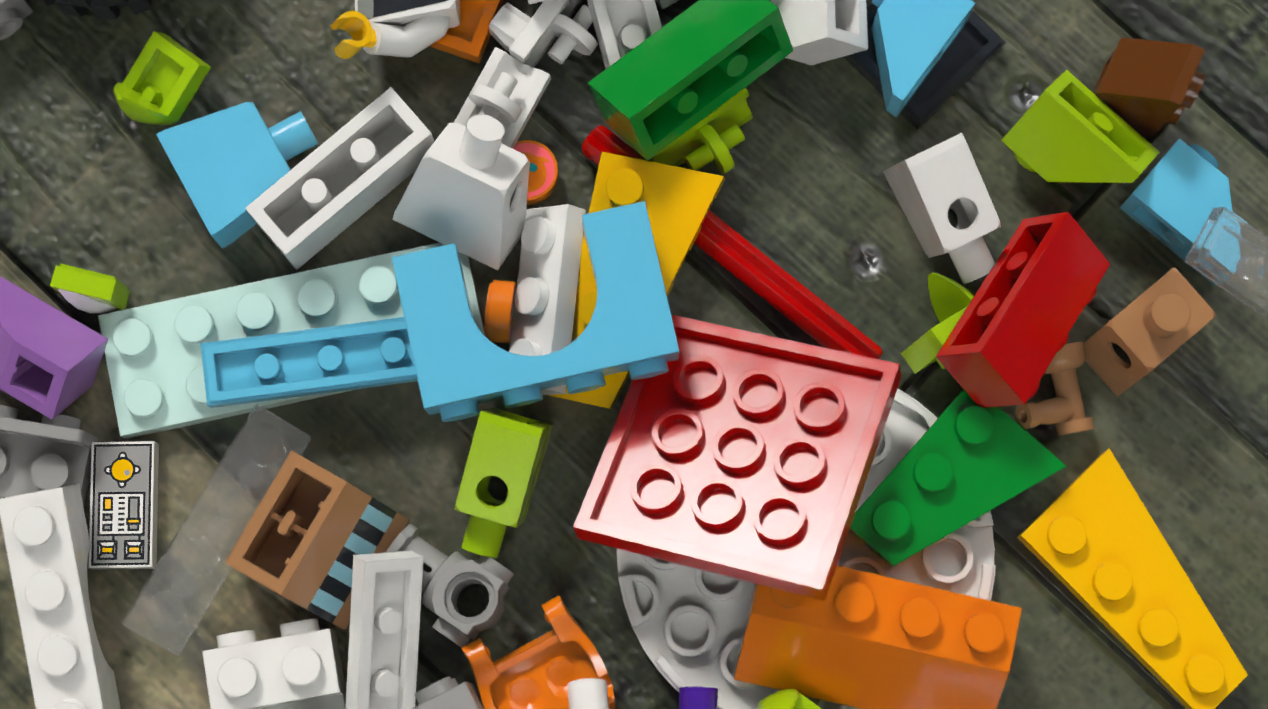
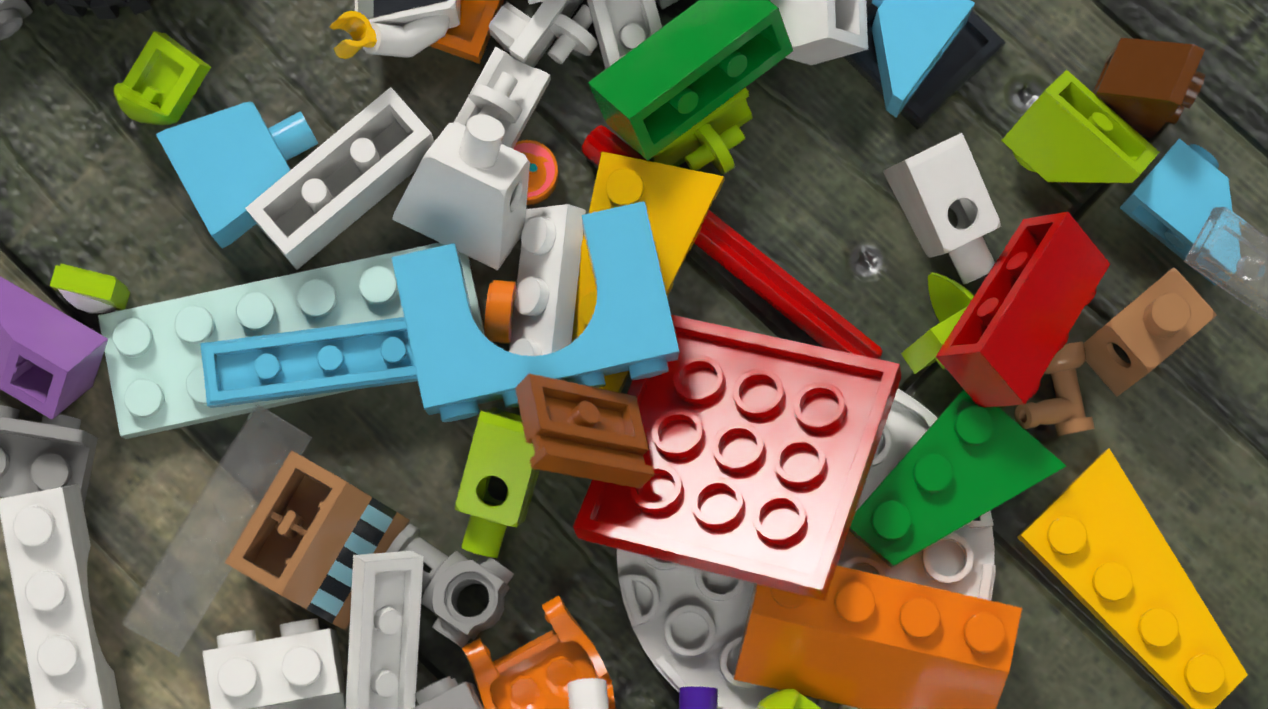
tile [89,441,159,570] -> none
none -> dark orange plate [515,373,654,488]

